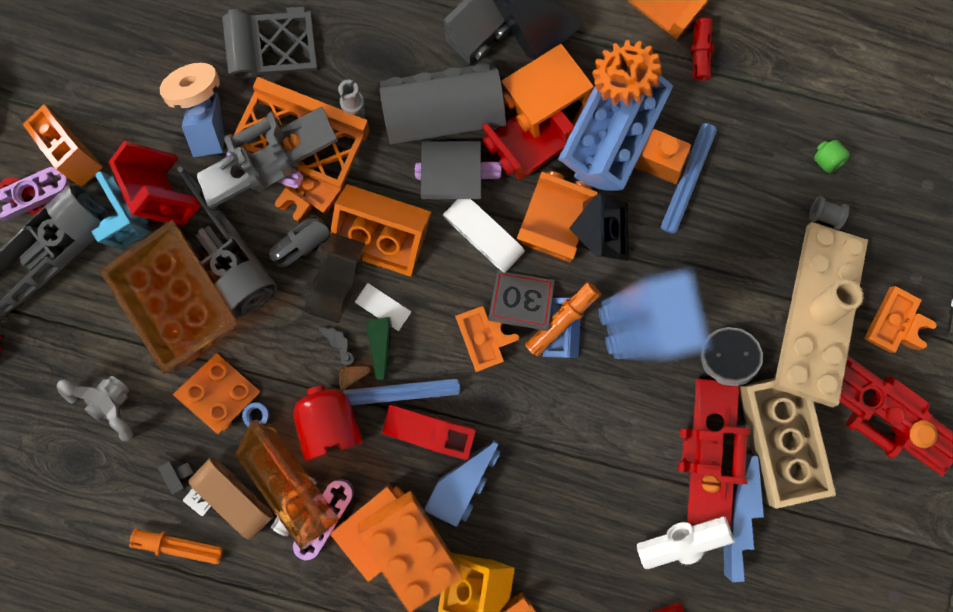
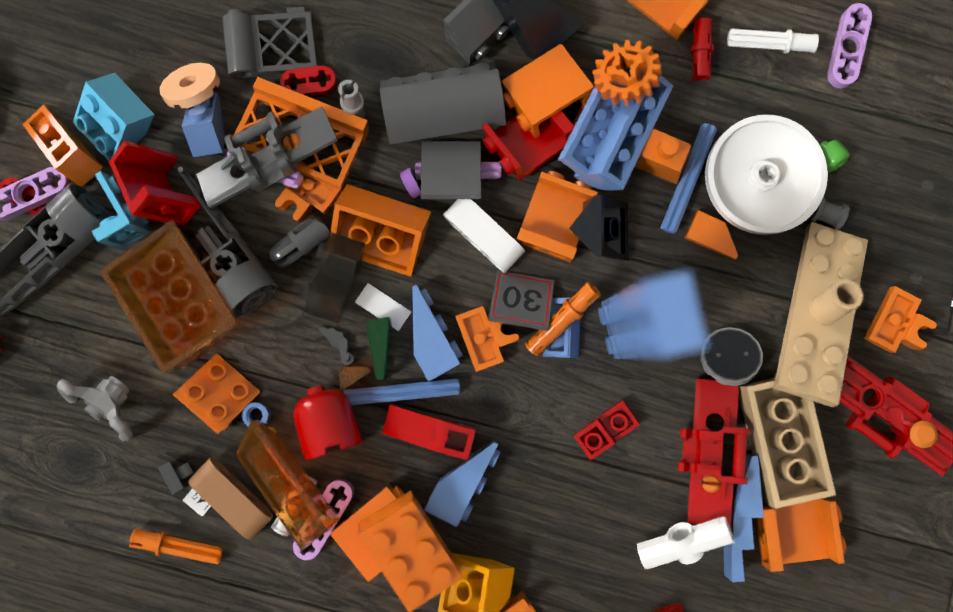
none -> medium azure slope [73,73,155,160]
none -> red beam [280,66,337,97]
none -> medium lavender tile [400,167,421,198]
none -> medium blue slope [412,285,463,382]
none -> red slope [573,399,641,461]
none -> orange tile [684,210,738,261]
none -> white dish [705,115,828,235]
none -> white axle [727,28,819,54]
none -> orange panel [756,498,846,572]
none -> lavender beam [827,3,872,89]

